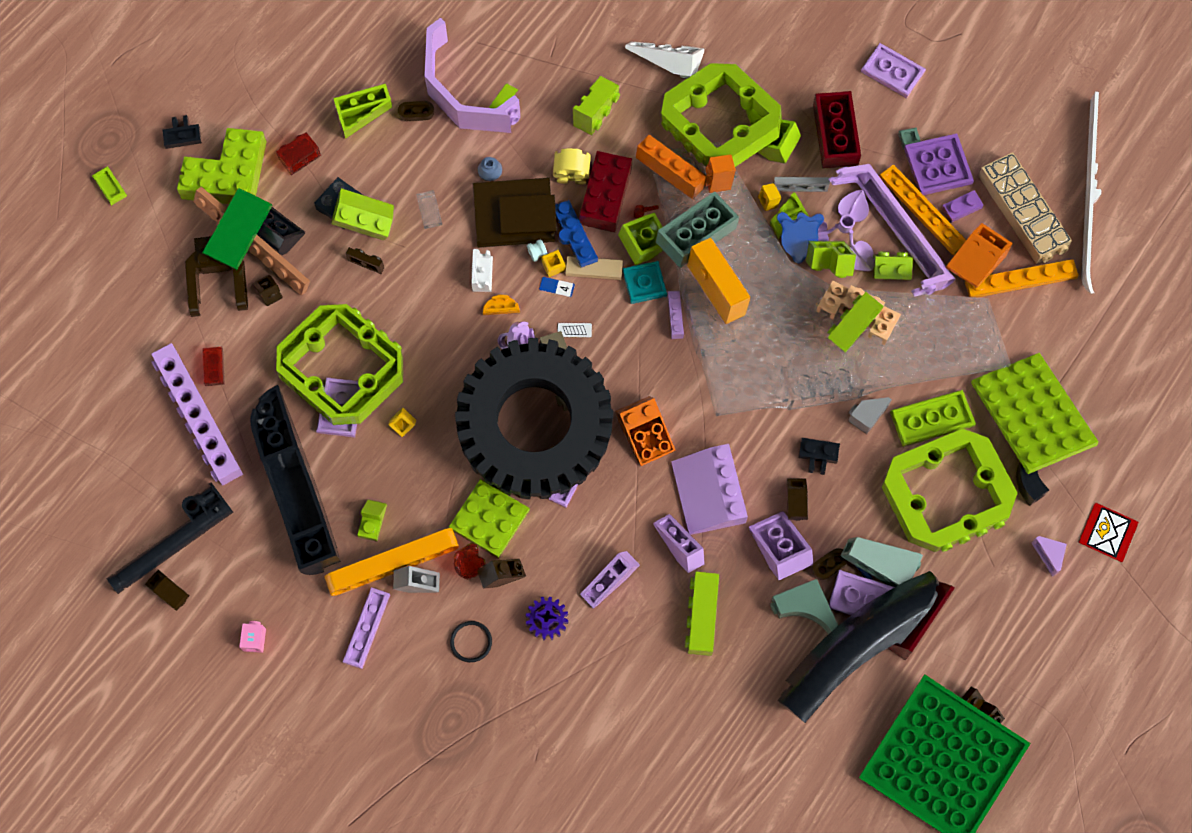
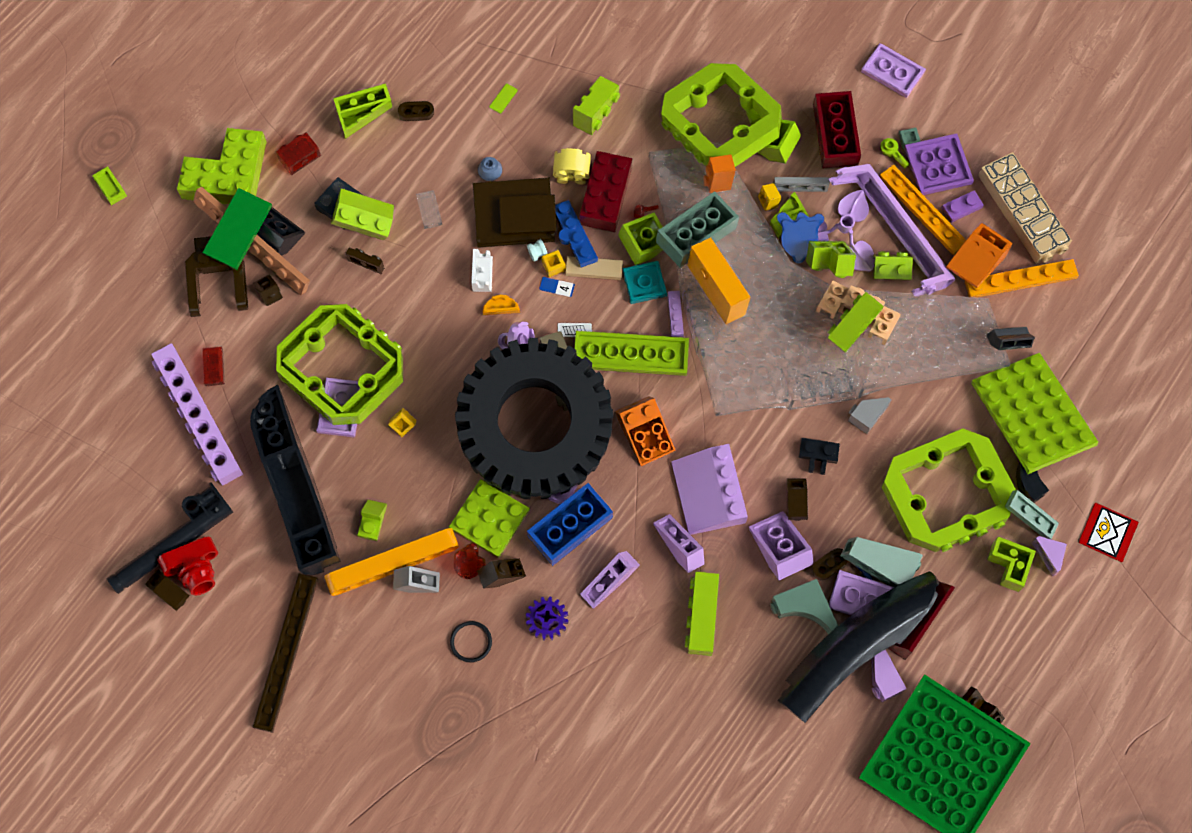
black hinge [162,115,202,149] -> none
bright pink brick [240,621,266,653] -> none
lavender tile [343,587,390,669] -> none
lavender panel [425,18,520,133] -> none
white wedge [625,42,704,78] -> none
orange brick [636,135,707,199] -> none
lime tile [890,390,976,447] -> none
white piece [1081,92,1101,294] -> none
none -> red beam [157,537,219,596]
none -> dark brown tile [253,573,319,733]
none -> blue brick [527,483,613,566]
none -> lime plate [575,331,689,376]
none -> lavender slope [871,650,906,702]
none -> lime plate [880,138,910,169]
none -> black piece [986,327,1035,350]
none -> lime brick [987,537,1036,592]
none -> plate [1005,490,1059,539]

